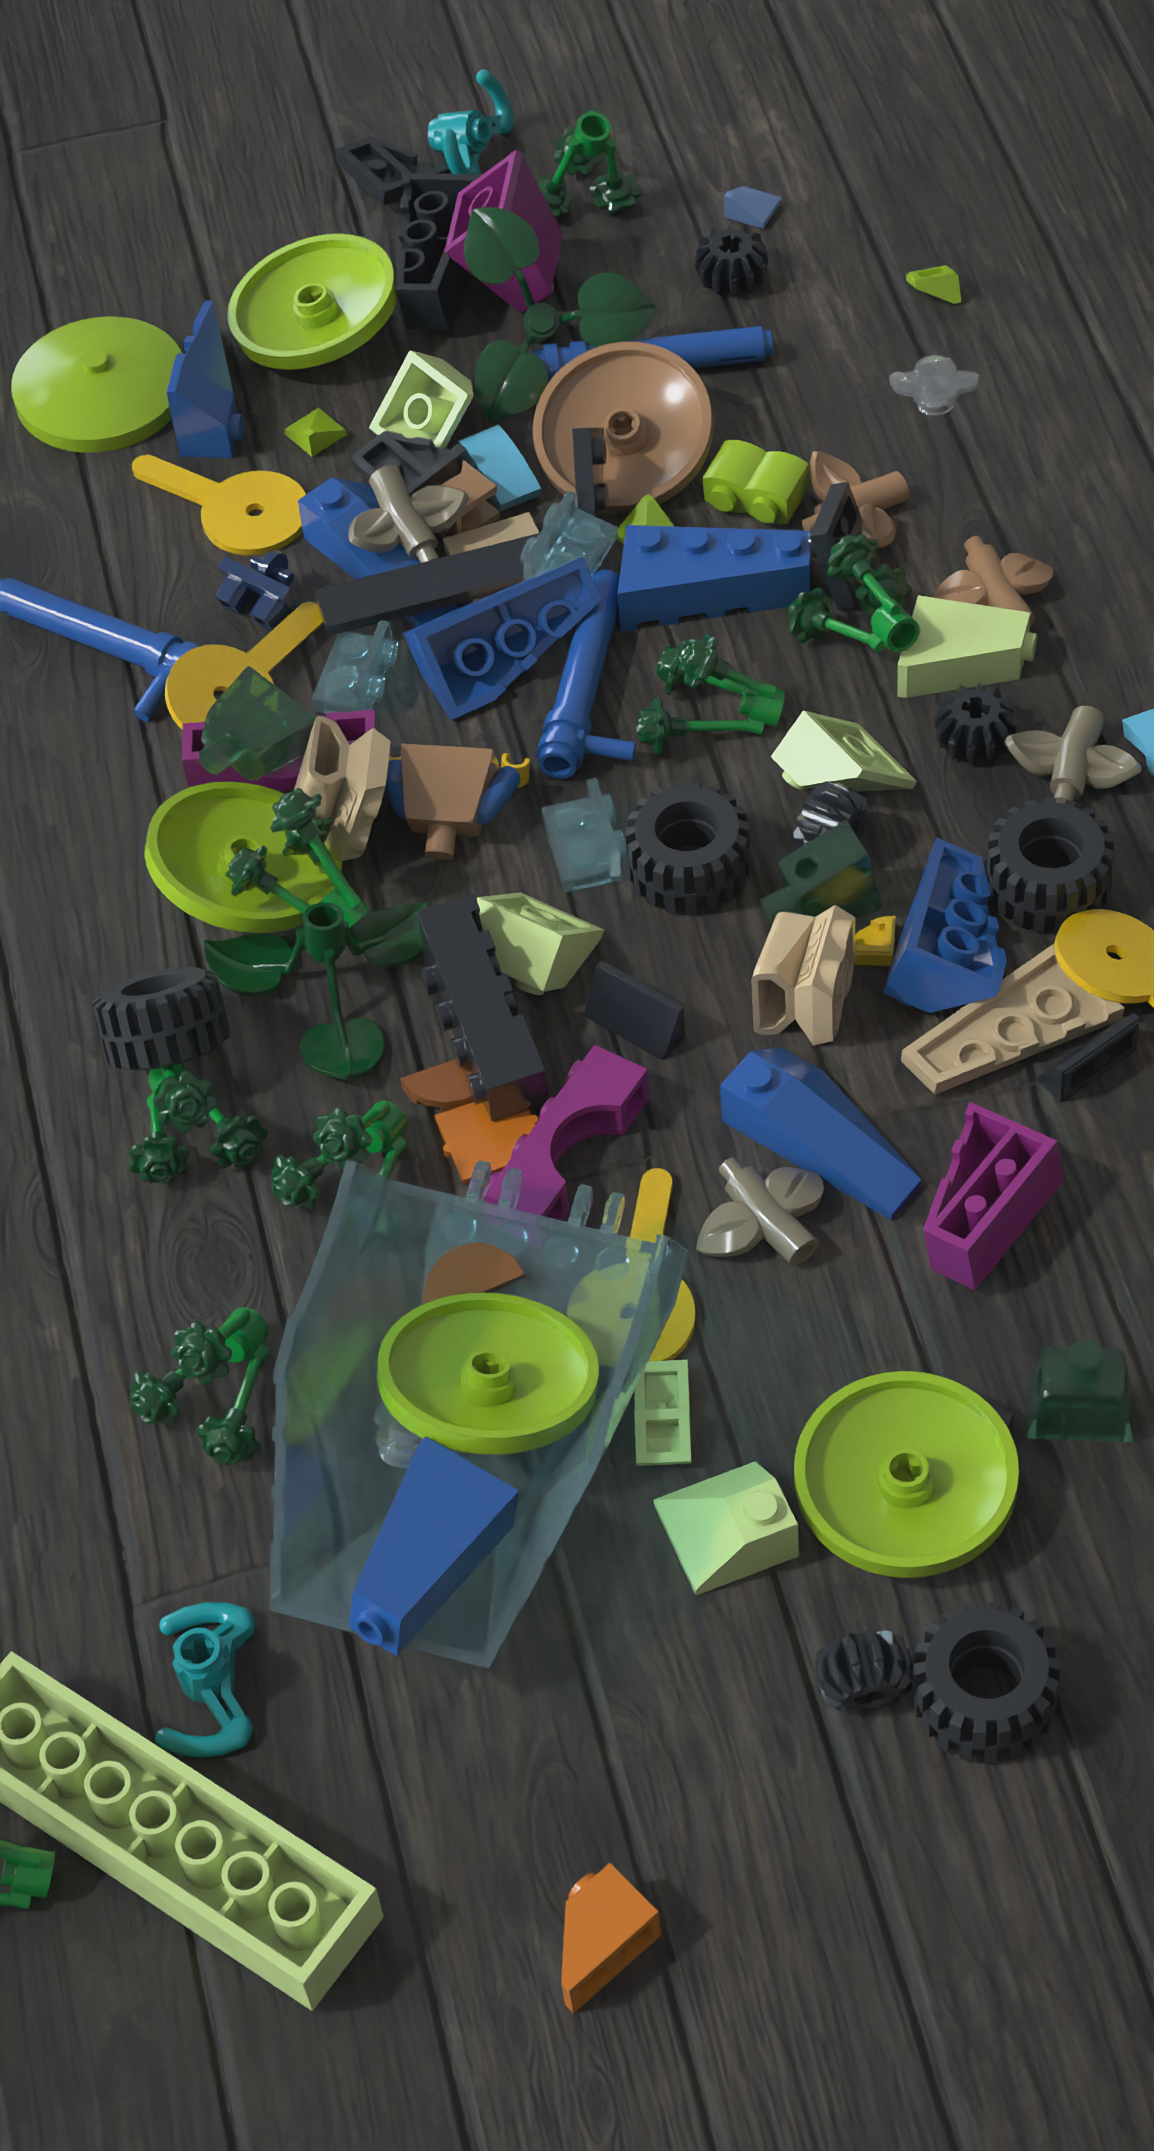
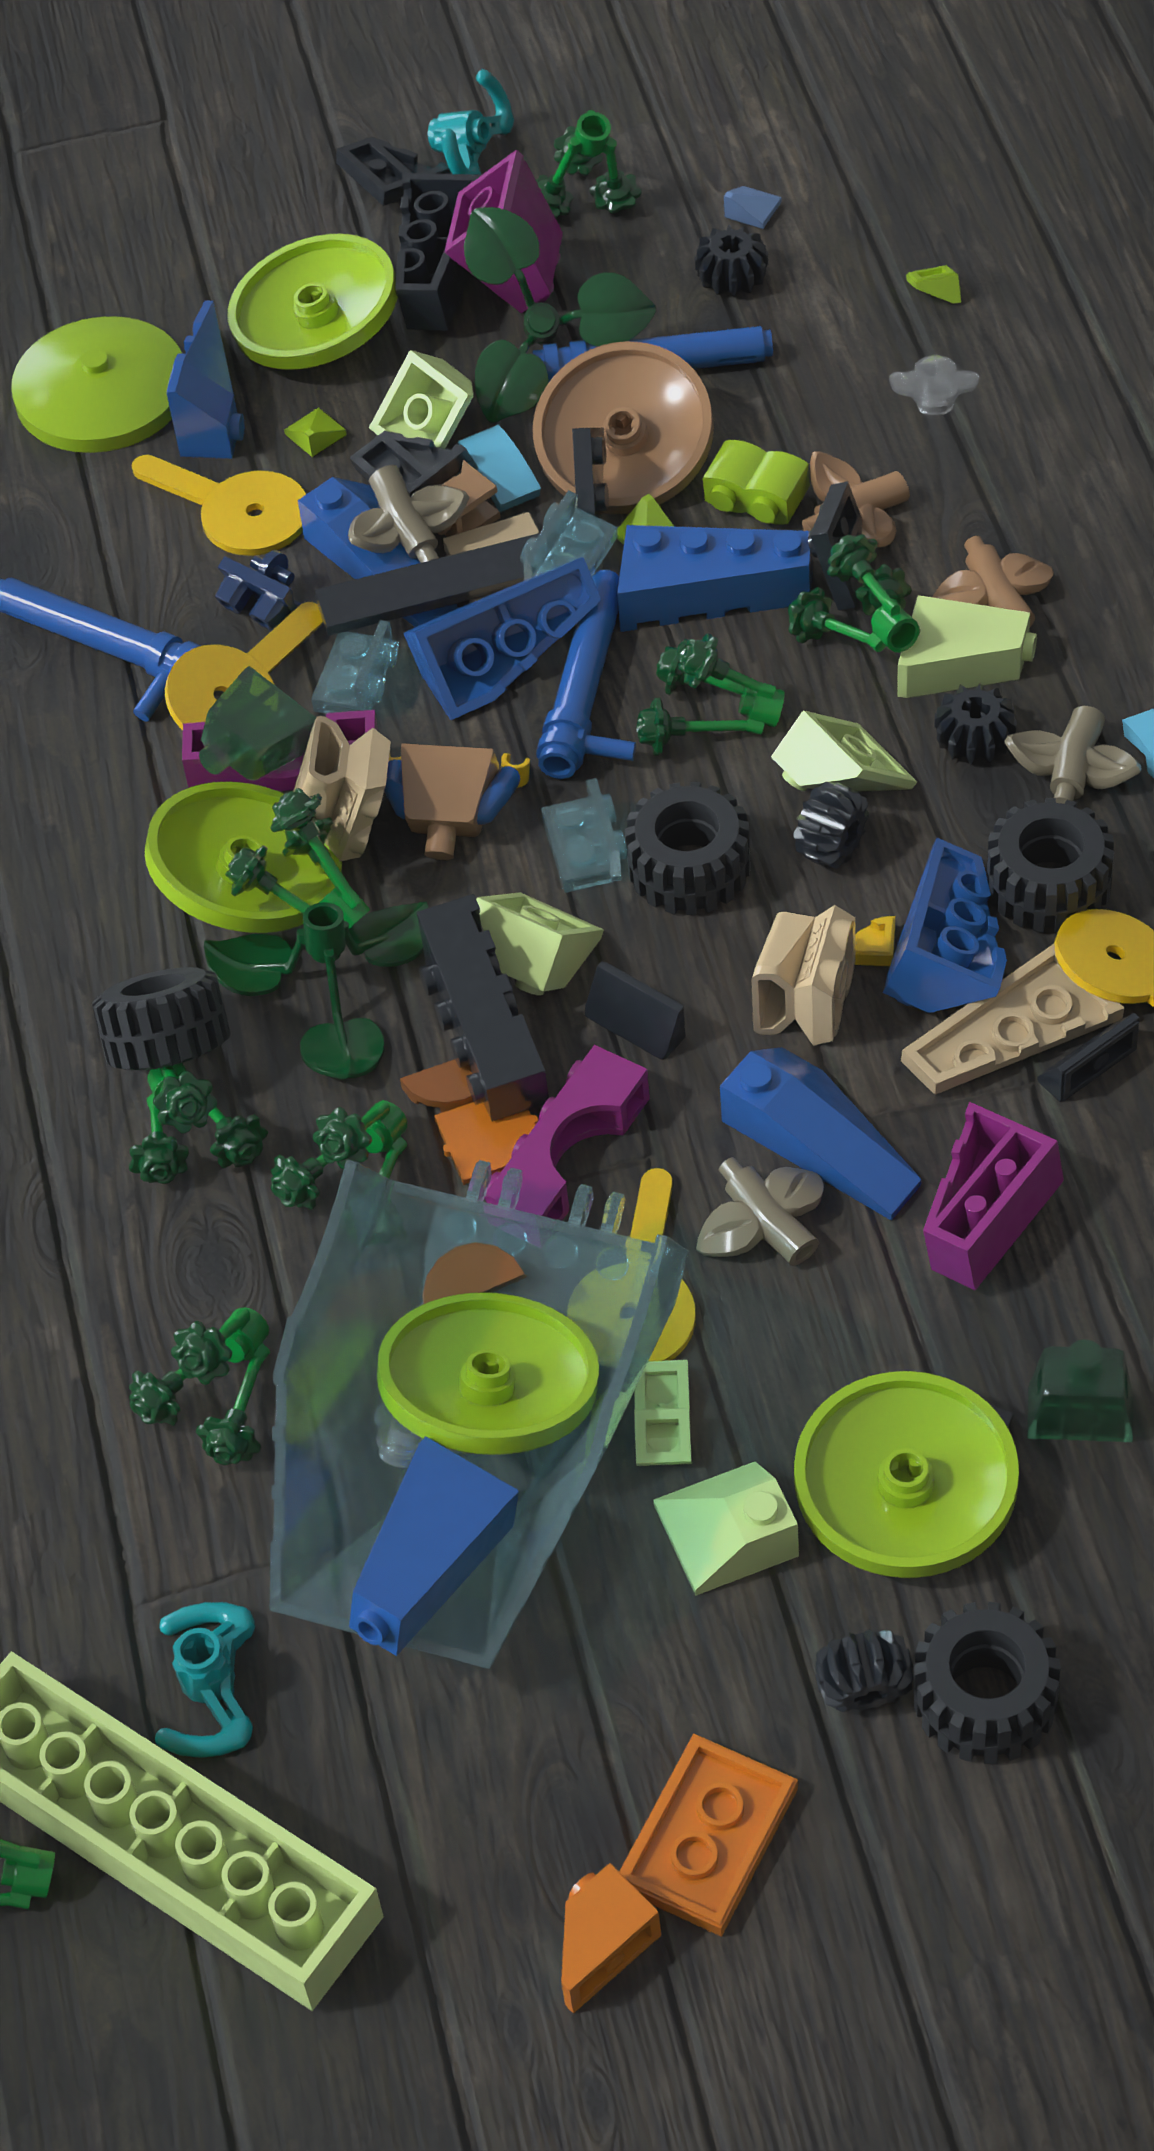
clear green torso [760,820,882,925] -> none
none -> orange tile [619,1734,798,1937]

